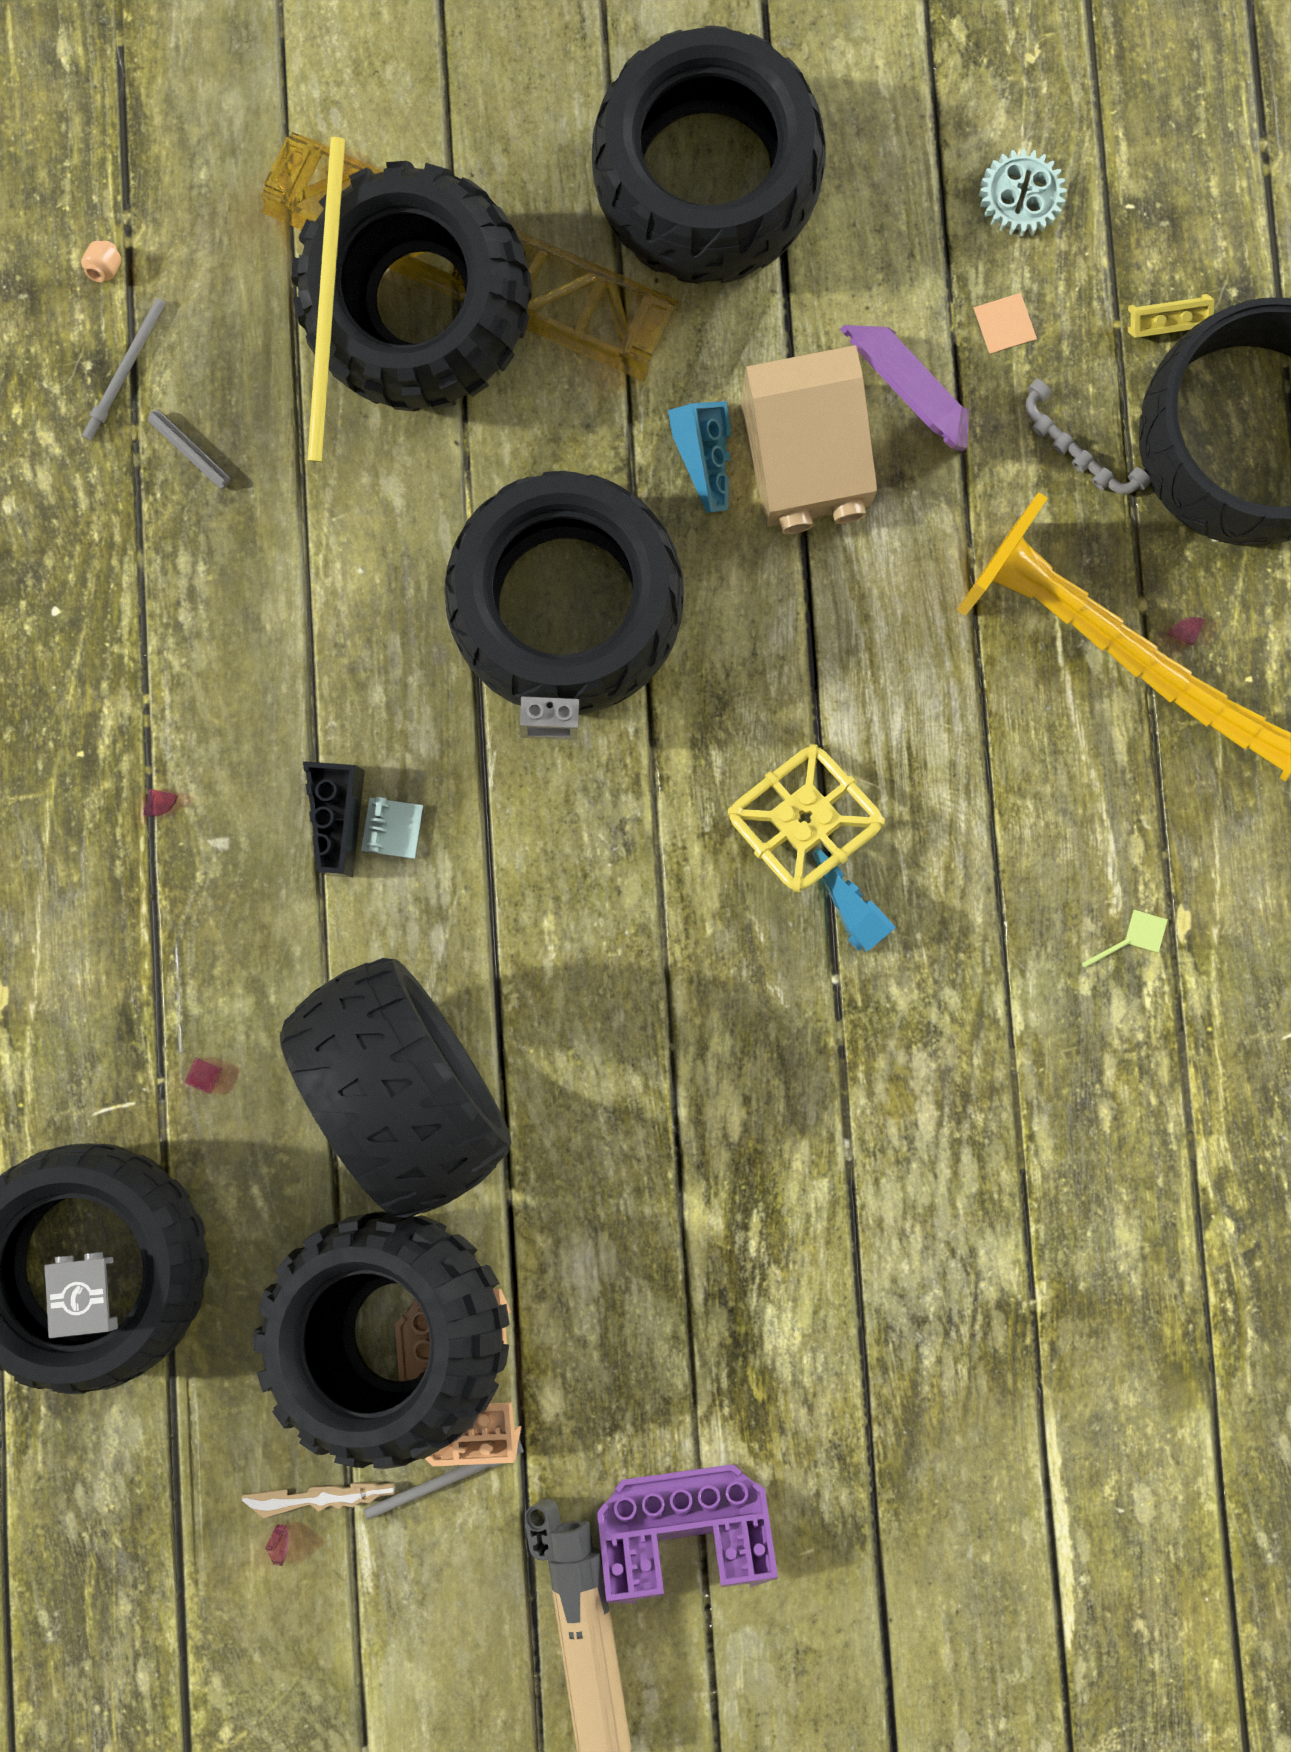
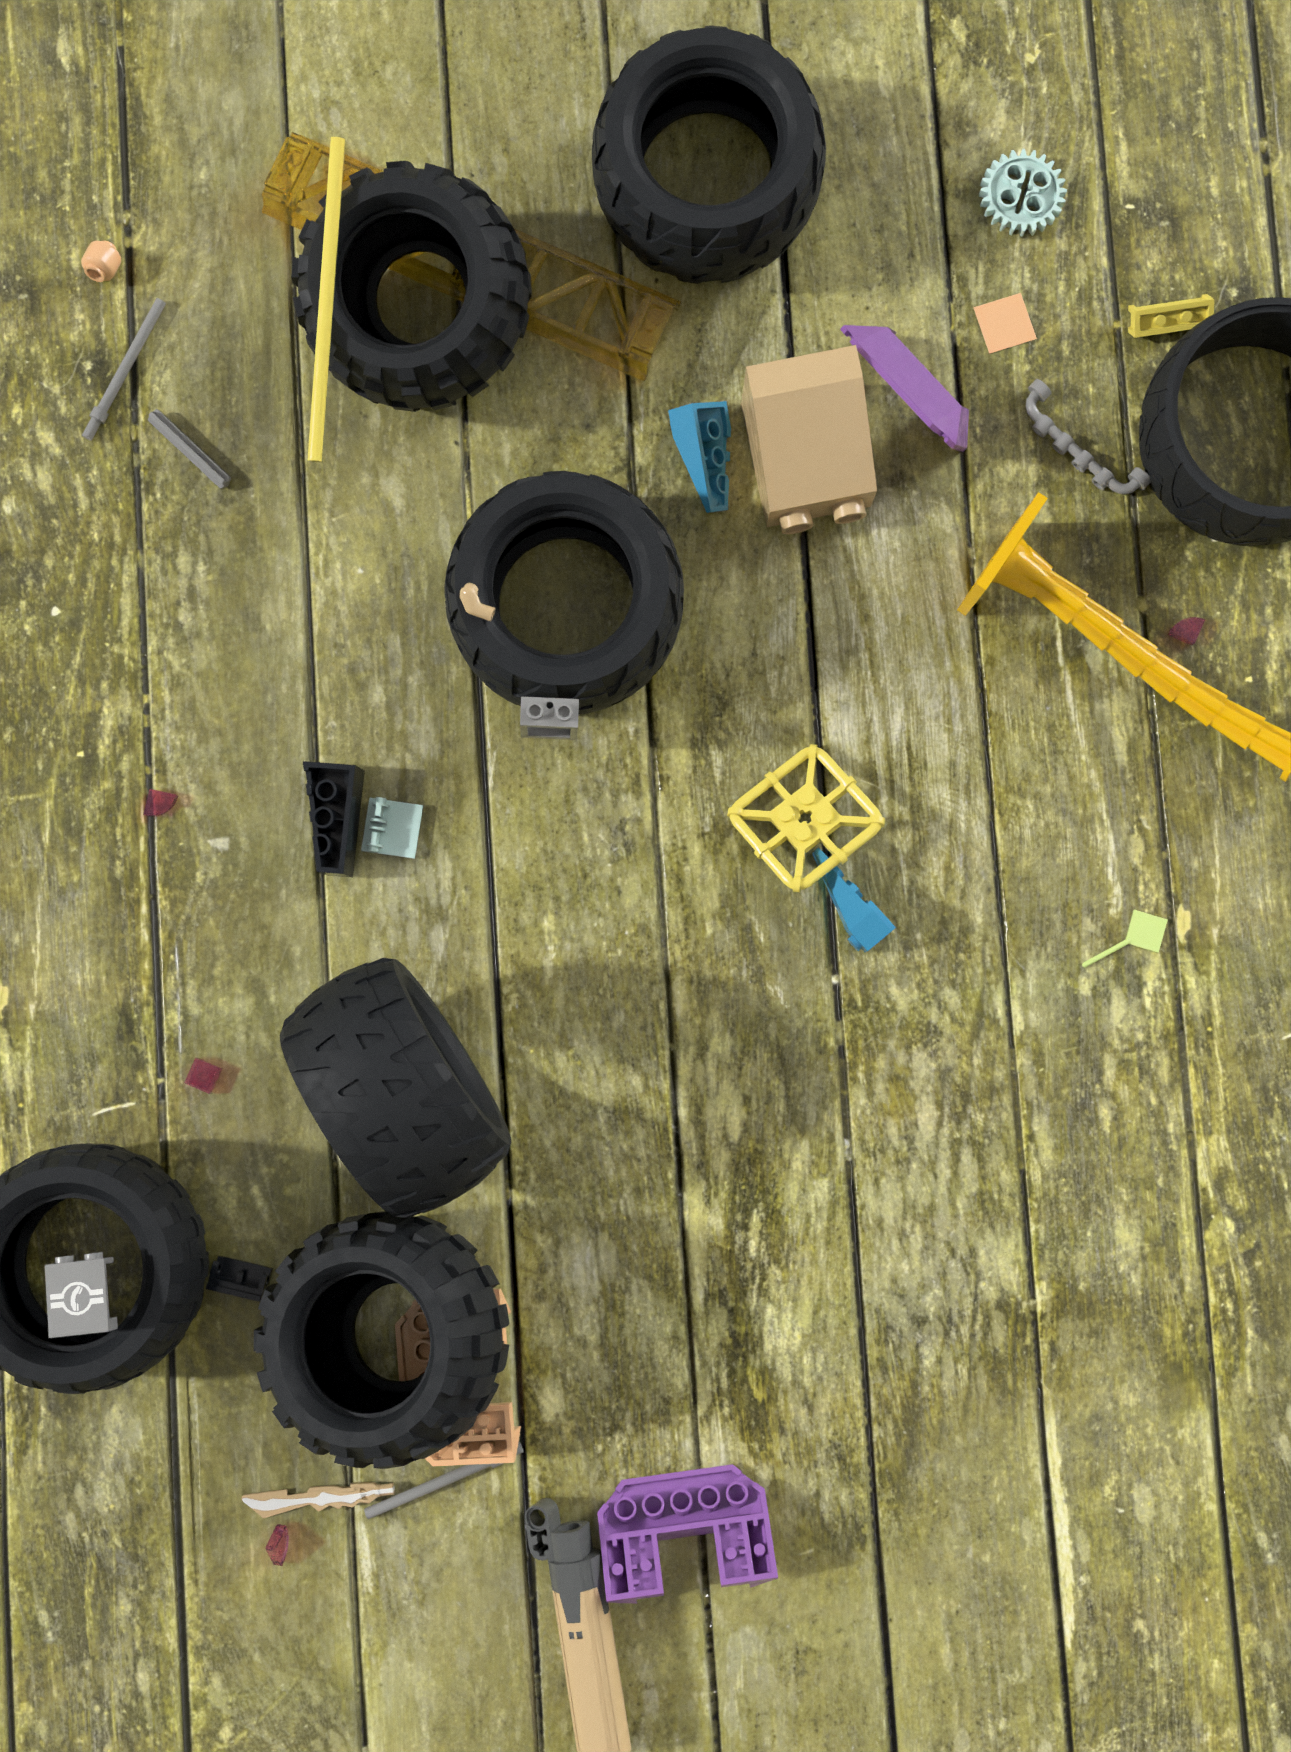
none -> black hinge [206,1255,273,1302]
none -> tan arm [460,583,495,622]

